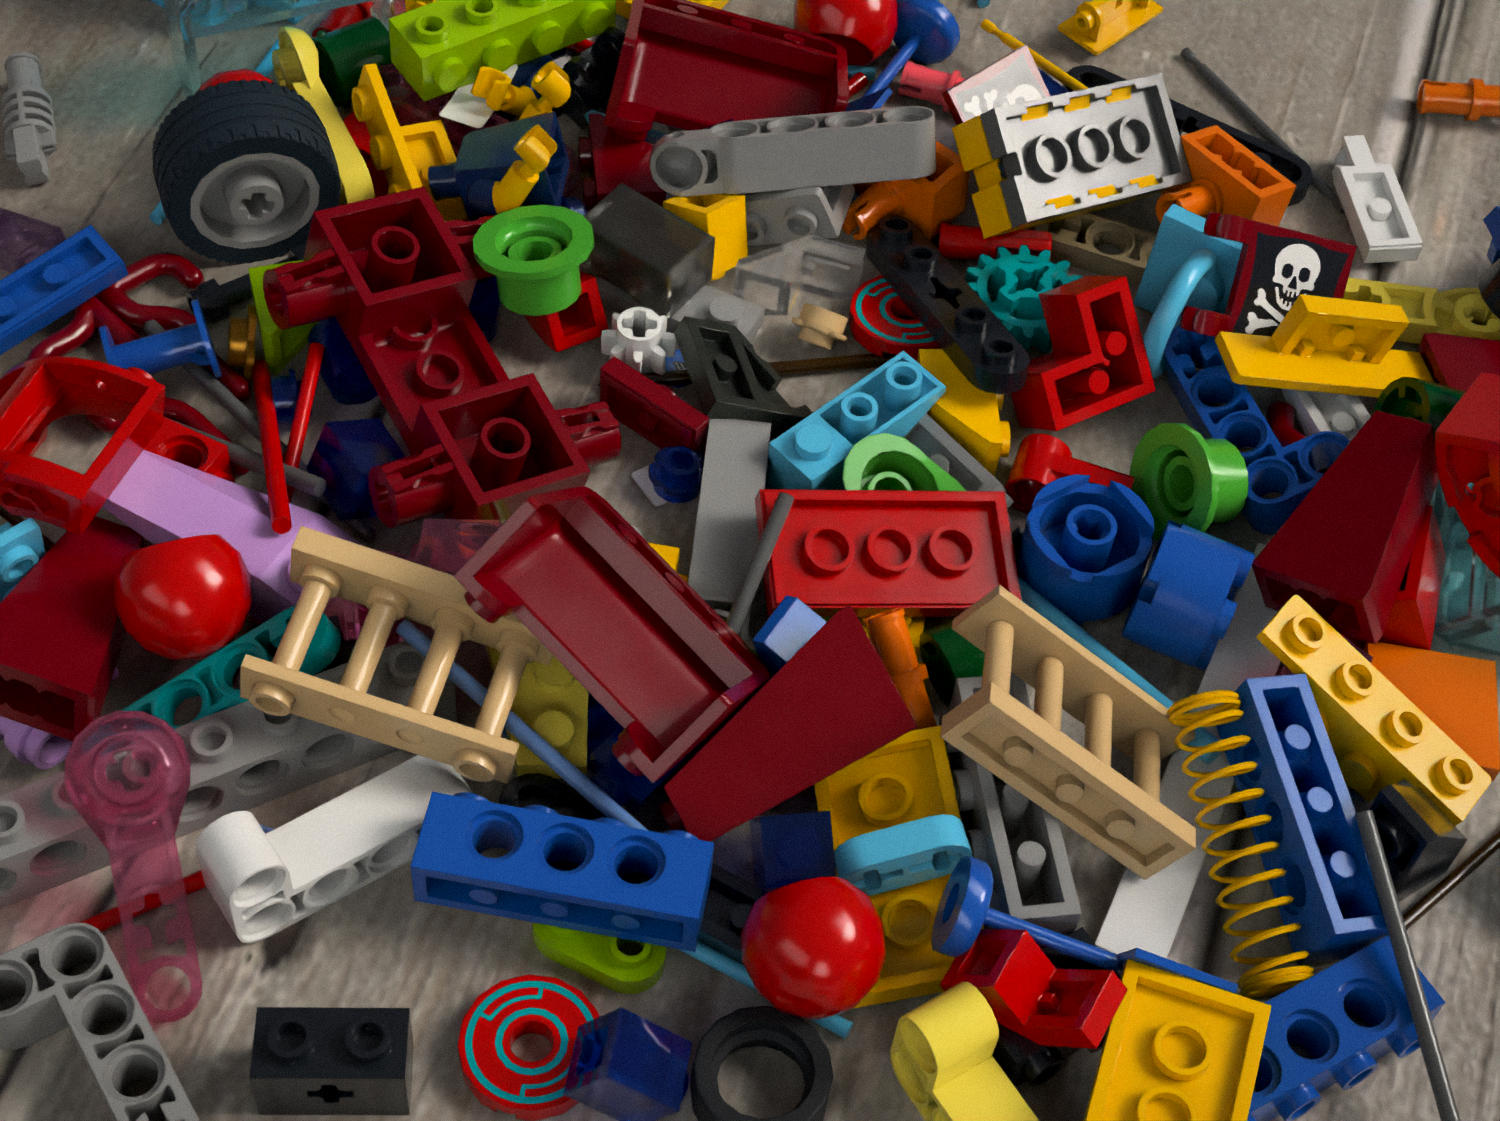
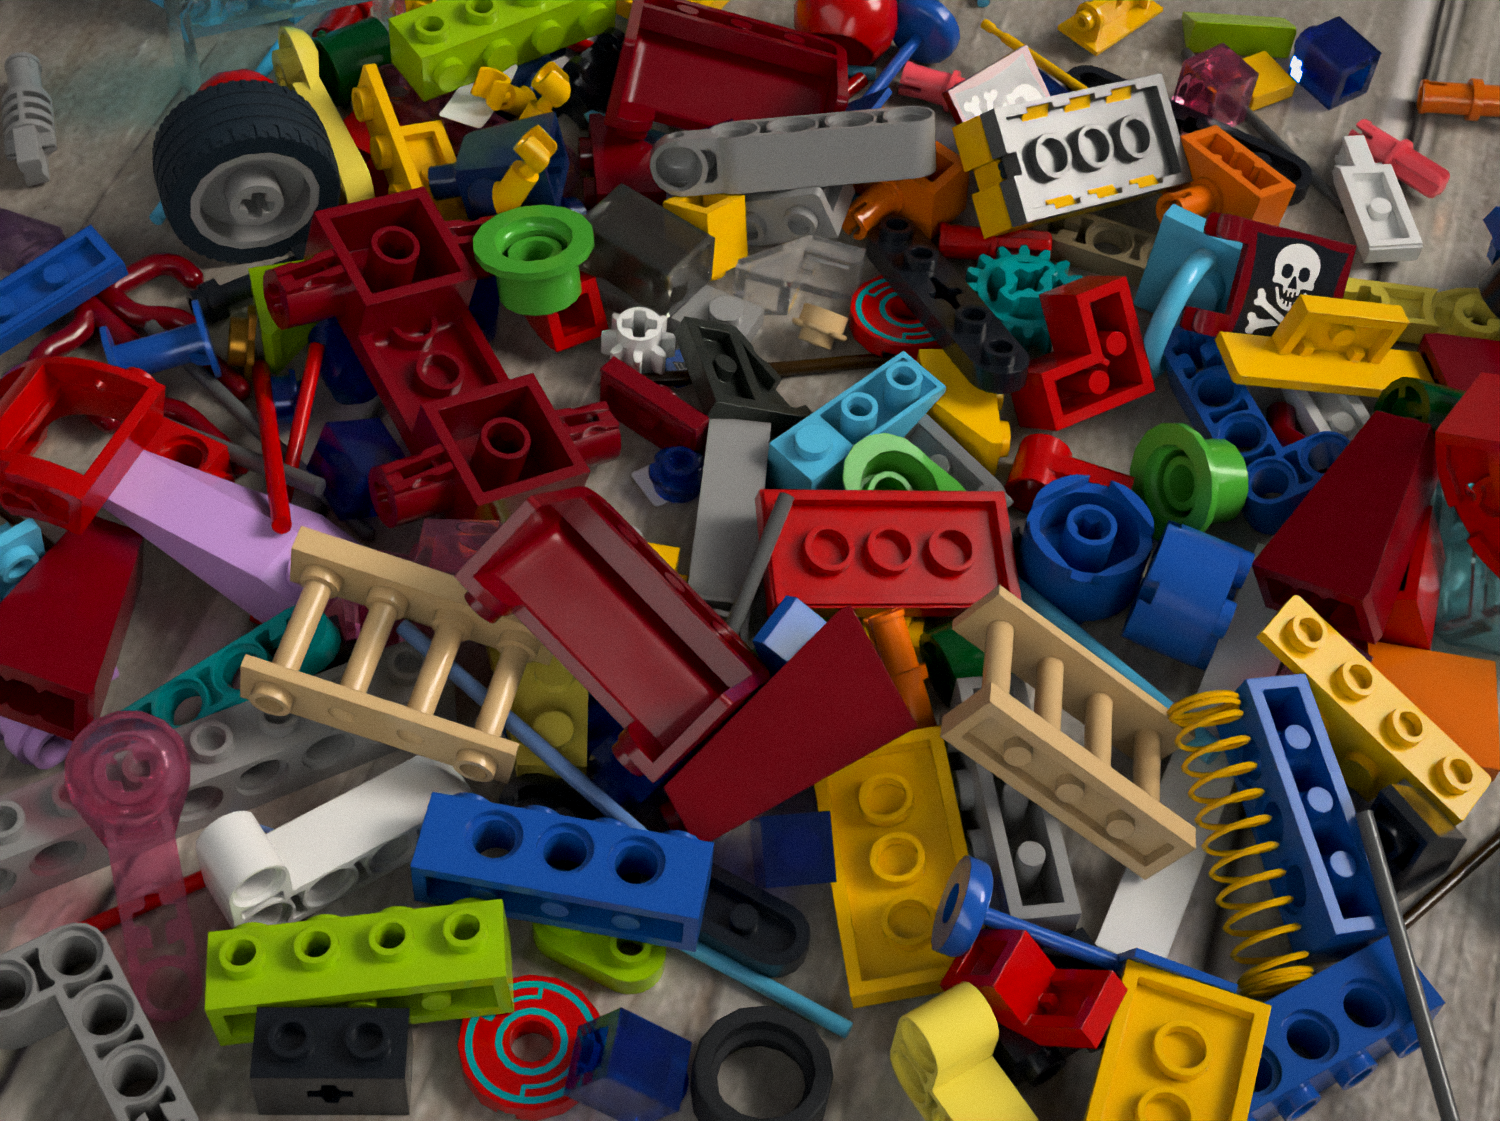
red helmet [114,534,252,660] -> none
red helmet [741,877,886,1019] -> none
medium azure beam [833,814,972,896] -> none
none -> lime brick [205,898,514,1046]
none -> clear pink brick [1172,43,1259,127]
none -> lime slope [1181,11,1297,58]
none -> yellow tile [1220,51,1296,111]
none -> clear blue brick [1287,16,1382,110]
none -> coral axle [1348,119,1450,198]

